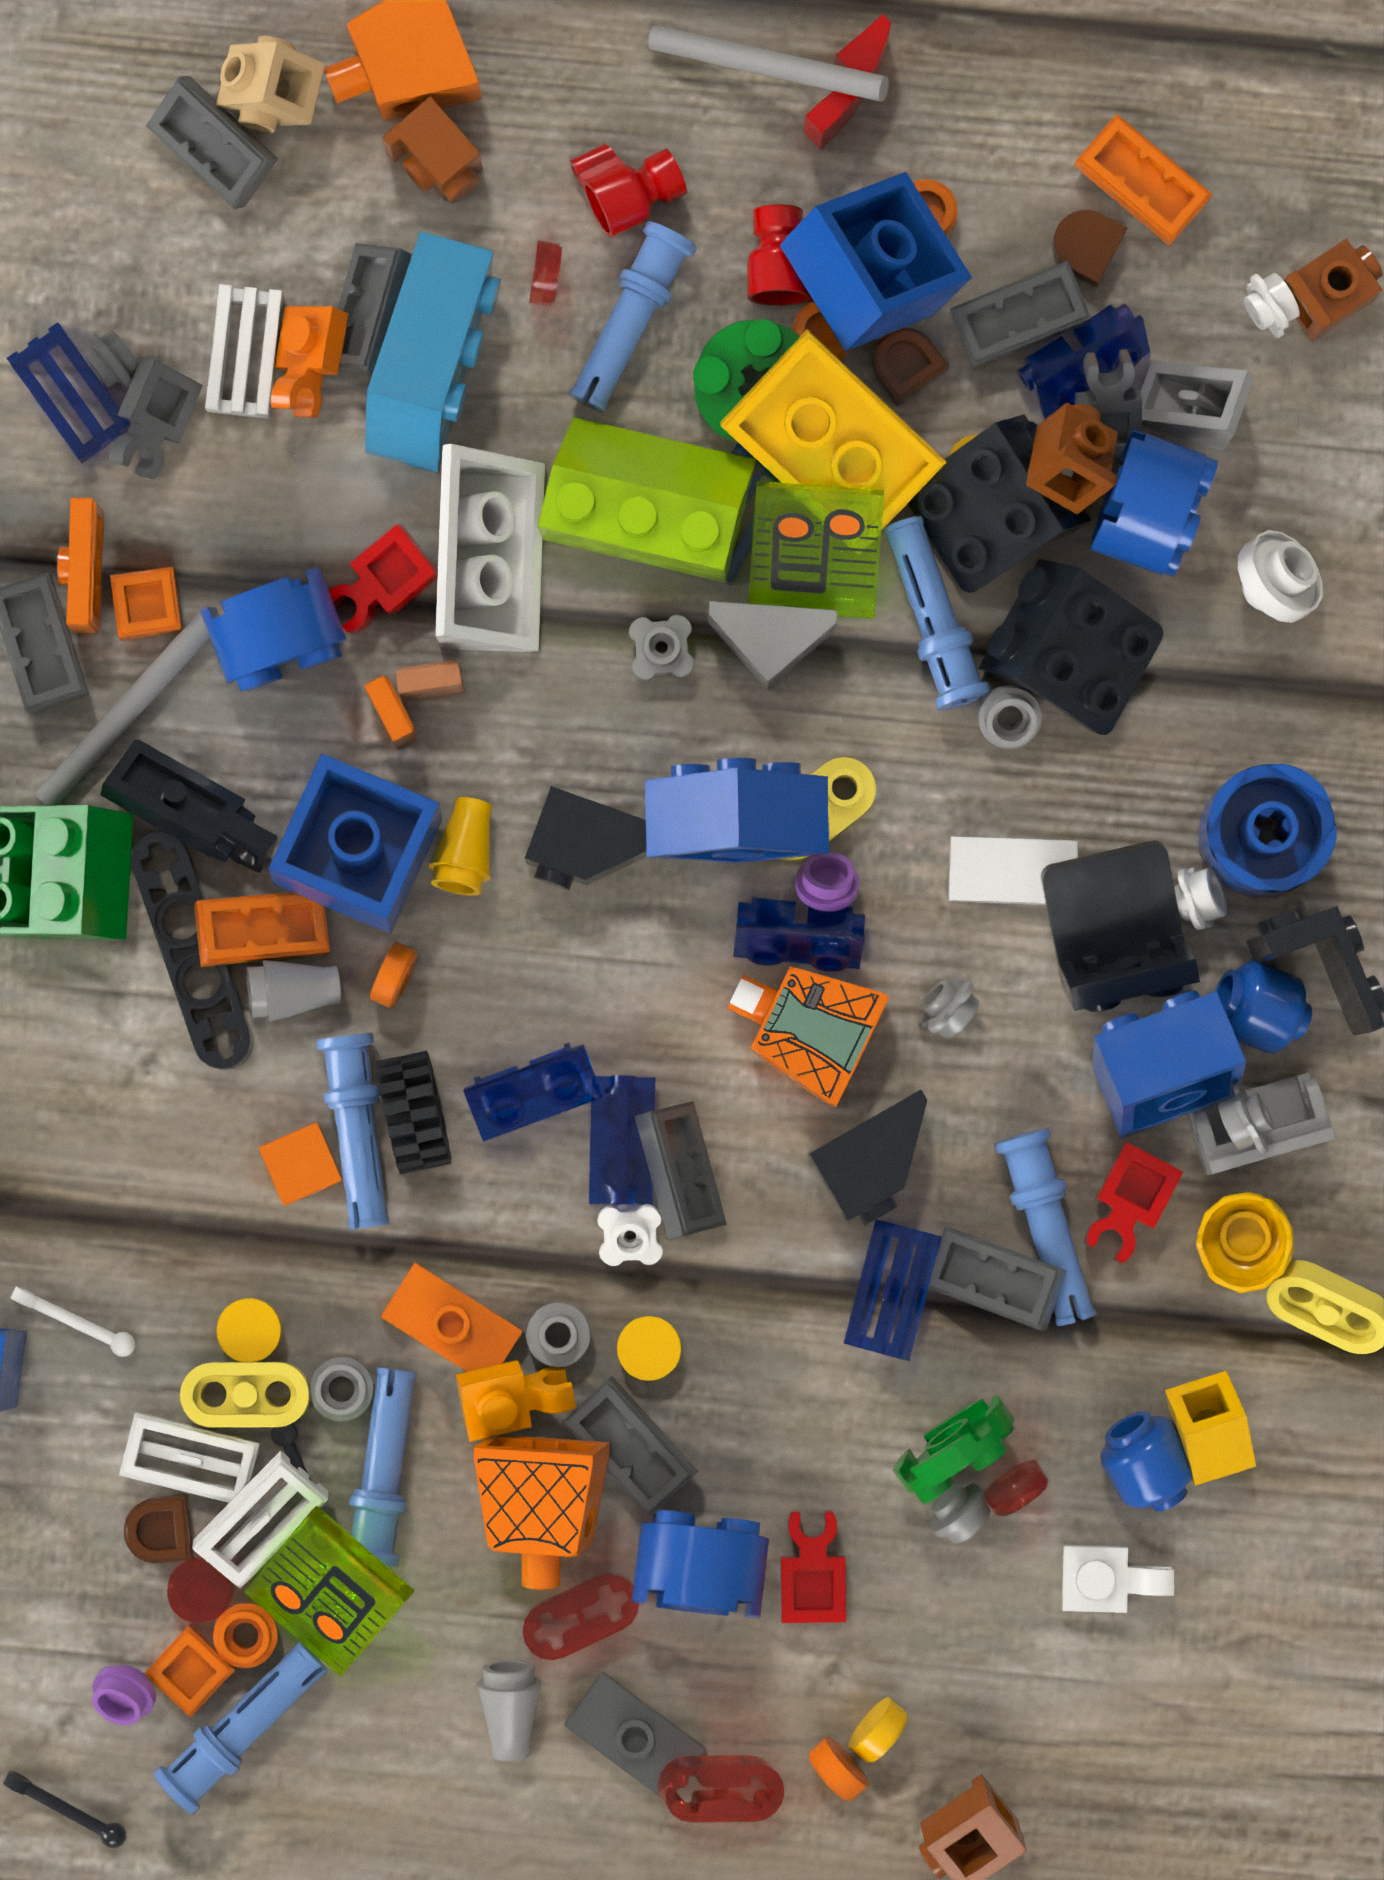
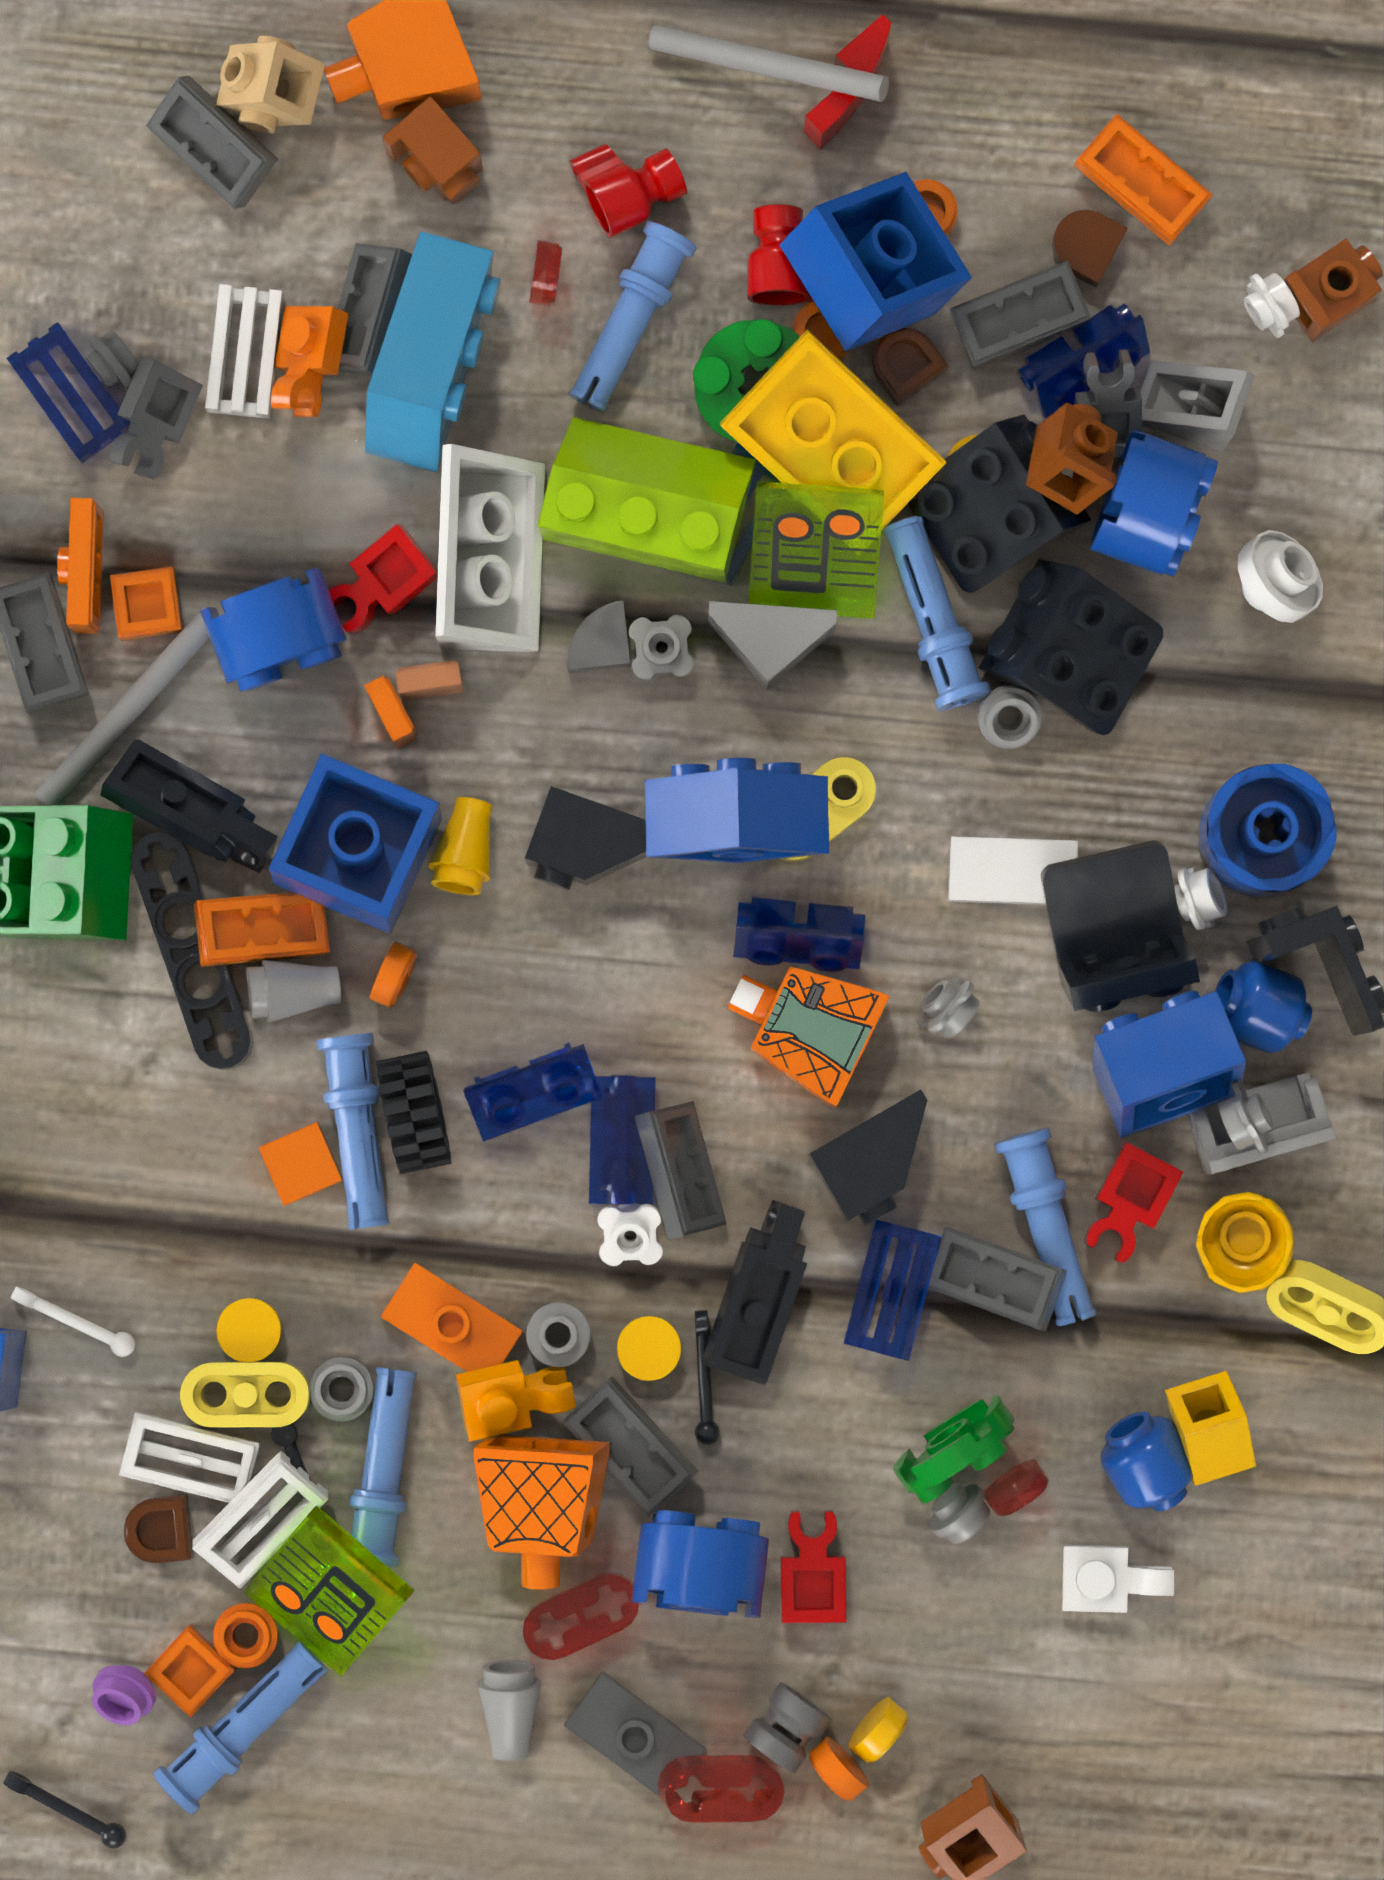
clear red tile [167,1557,234,1623] -> none
medium lavender plate [795,851,859,911] -> none
none -> flat silver tile [567,600,631,673]
none -> black hinge [695,1310,720,1445]
none -> black hinge [701,1200,807,1385]
none -> flat silver wheel [743,1682,833,1773]

